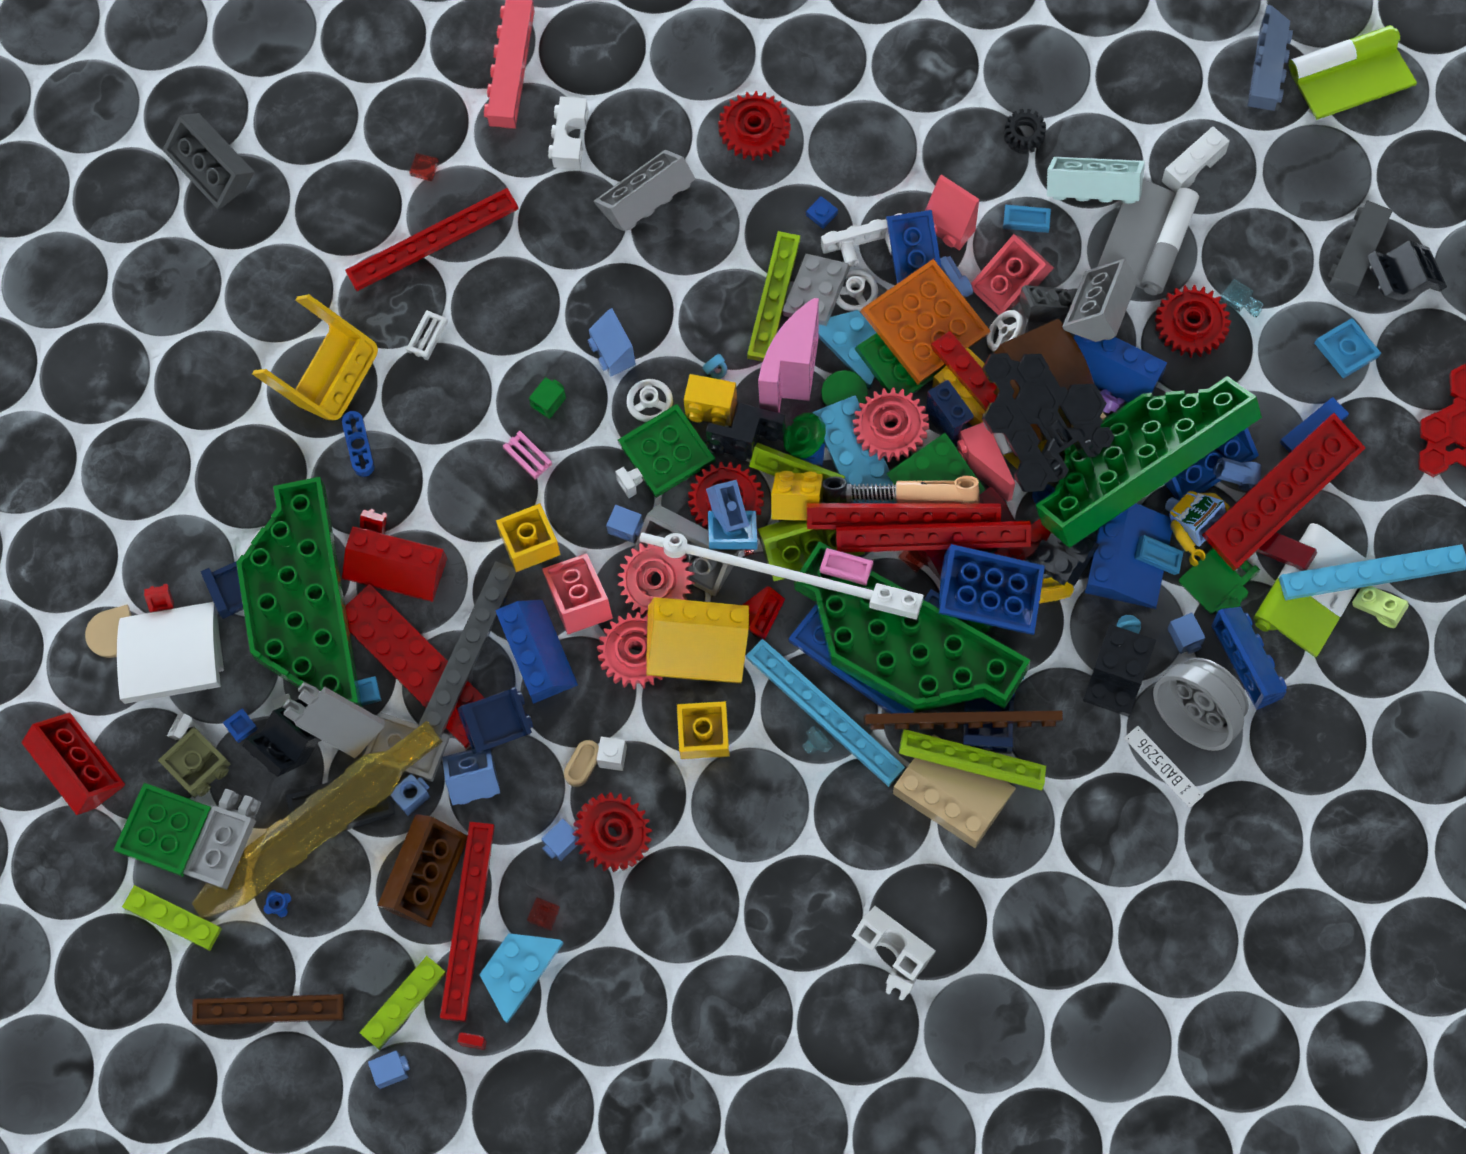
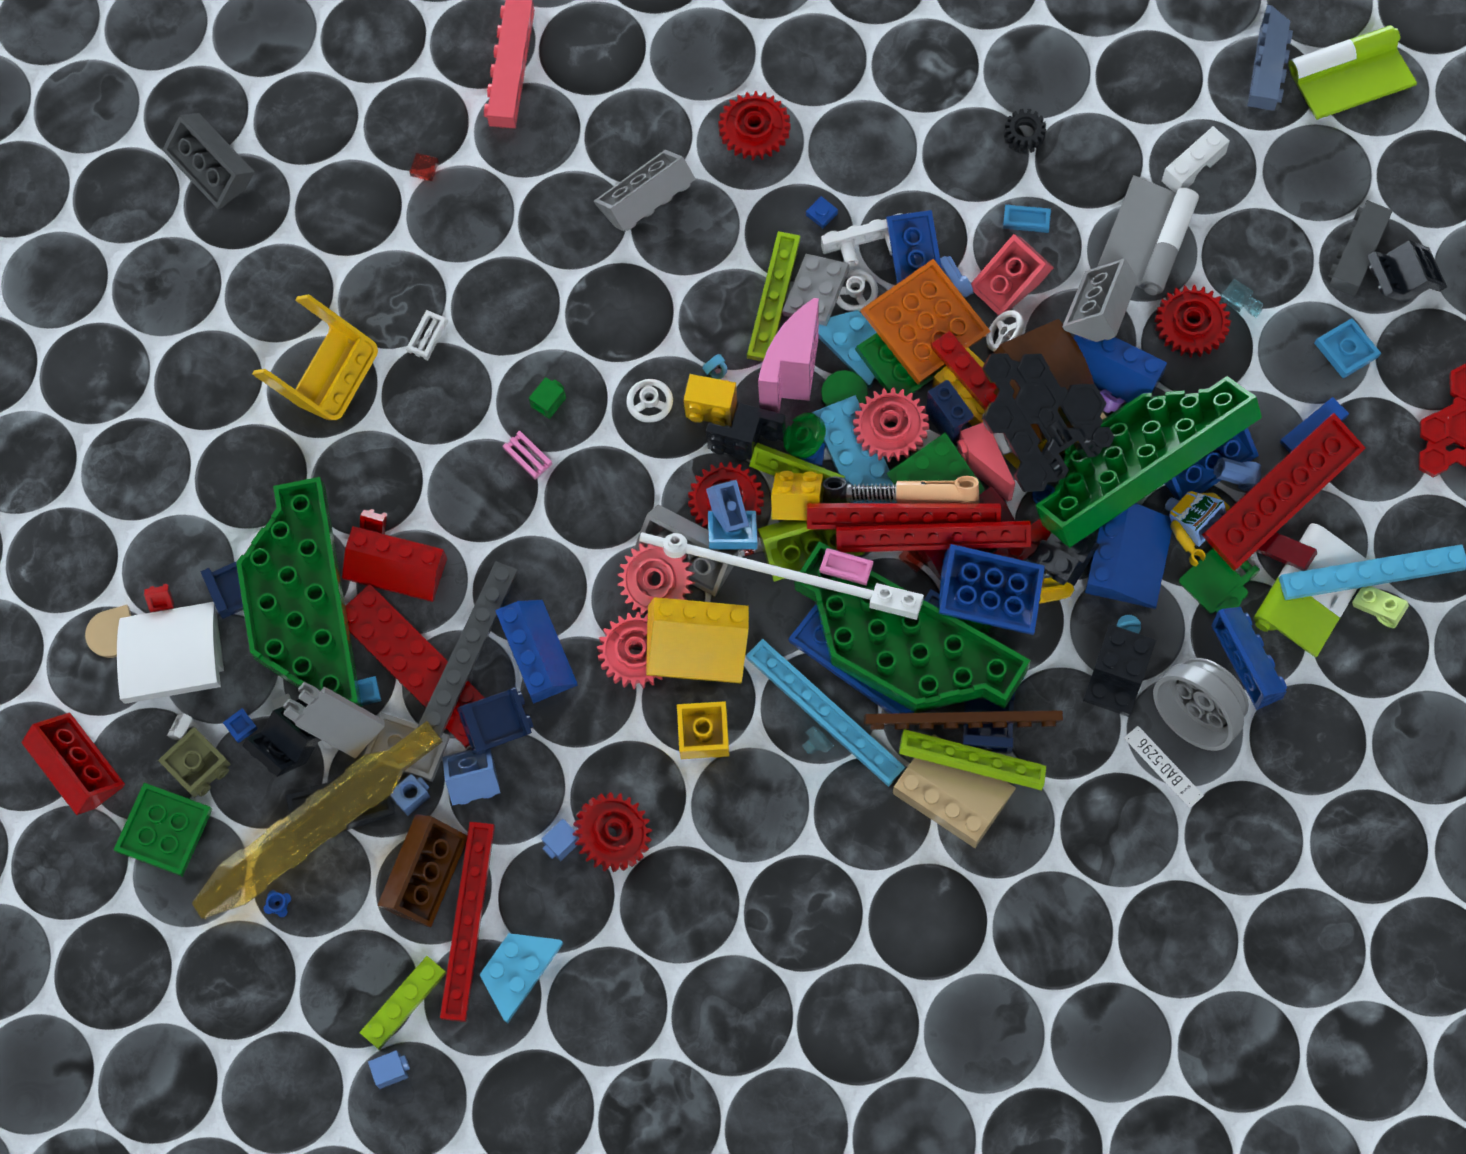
lime plate [122,885,222,951] -> none
light grey tile [183,788,261,890] -> none
reddish brown tile [192,994,344,1026] -> none
blue beam [342,411,375,477] -> none
red plate [345,188,519,292] -> none
red tile [457,1032,487,1050] -> none
yellow brick [496,503,561,572] -> none
clear red tile [527,897,560,931] -> none
coral slope [542,553,613,634] -> none
white arch [548,96,589,170] -> none
tan tile [564,740,599,787] -> none
medium blue slope [588,308,636,377] -> none
white brick [597,736,627,771] -> none
medium blue brick [606,505,643,543] -> none
white tile [615,467,643,498] -> none
green plate [618,404,715,498] -> none
red slope [743,586,785,640] -> none
white arch [852,906,936,981] -> none
white tile [886,968,917,1000] -> none
coral slope [925,175,979,251] -> none
dark grey slope [1019,285,1073,322] -> none
light aqua slope [1047,157,1145,204] -> none
dark azure tile [1135,535,1184,575] -> none
medium blue brick [1168,612,1205,654] -> none

